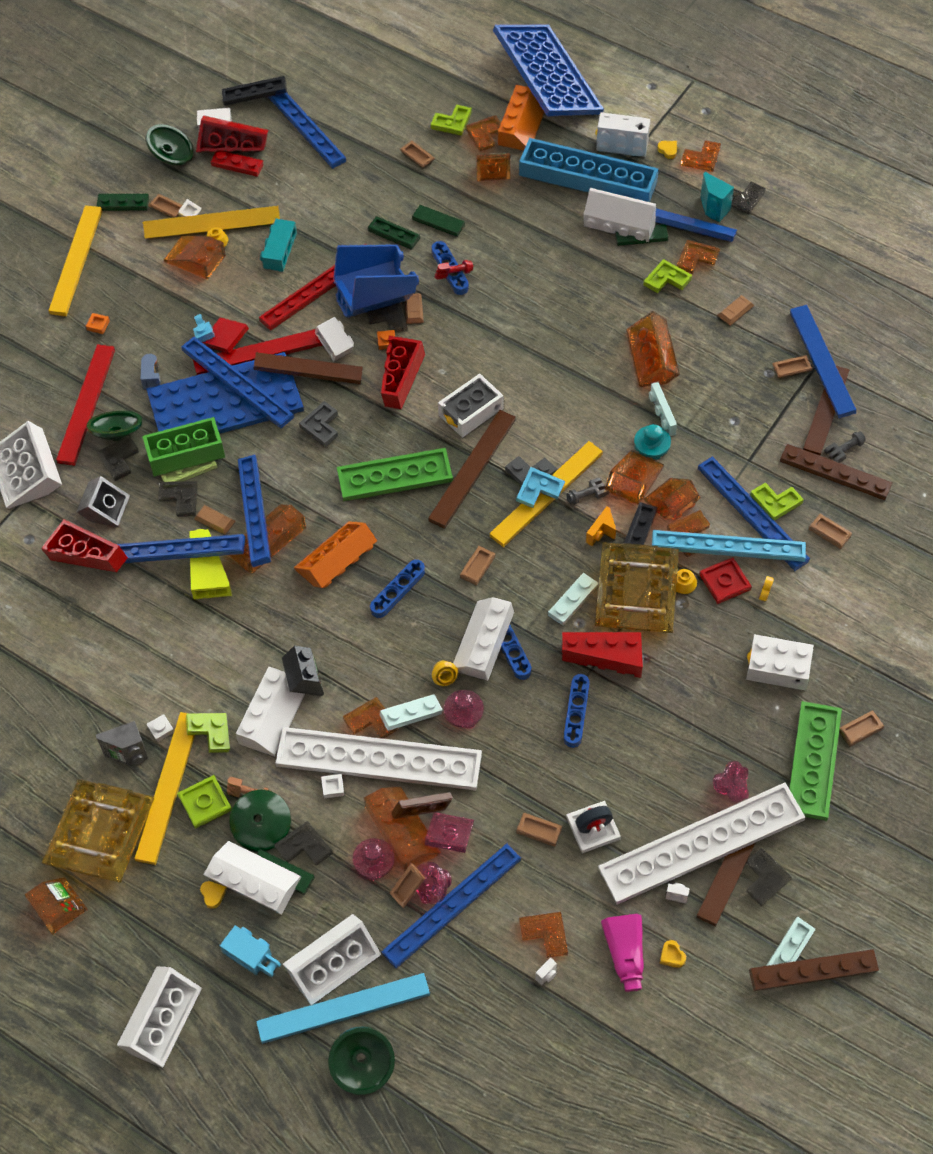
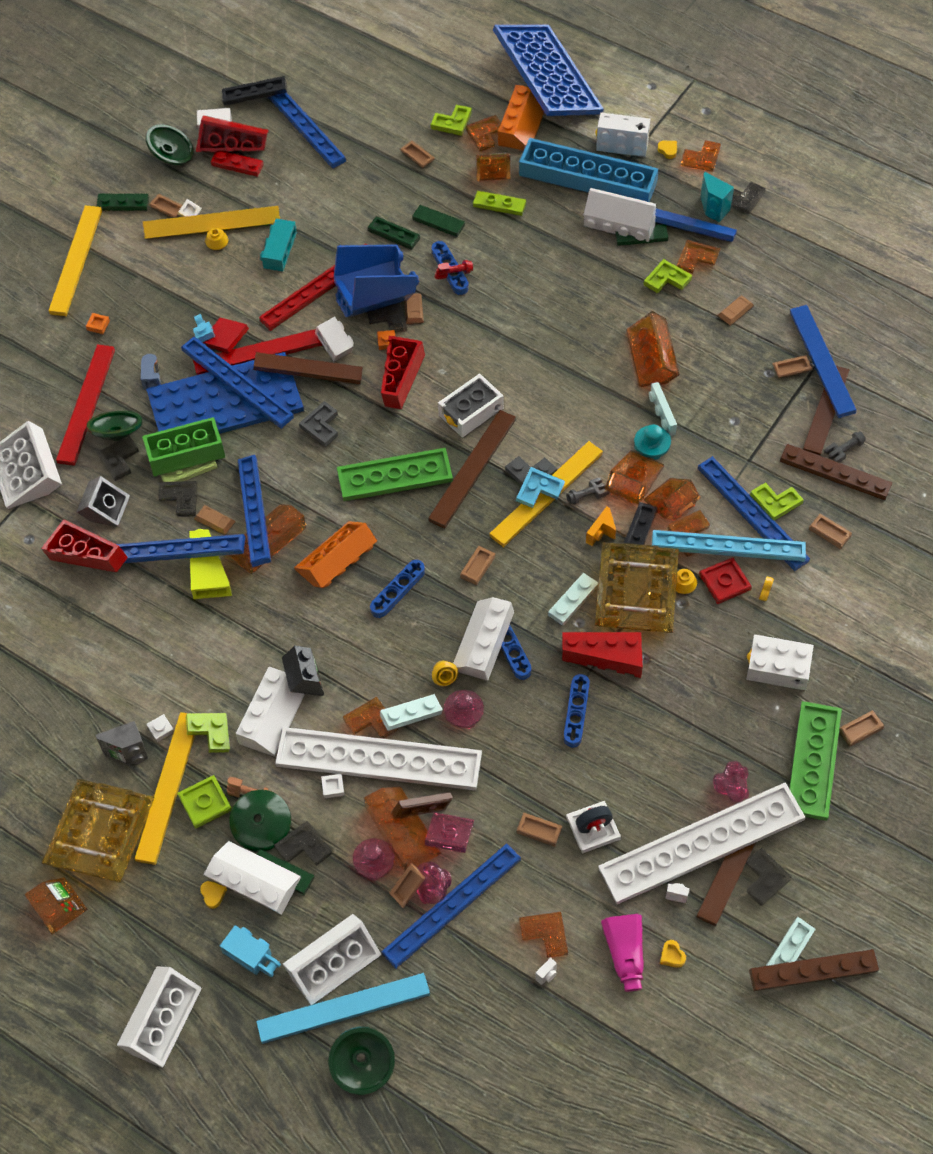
clear orange slope [164,236,226,279] -> none
none -> lime plate [473,191,526,216]

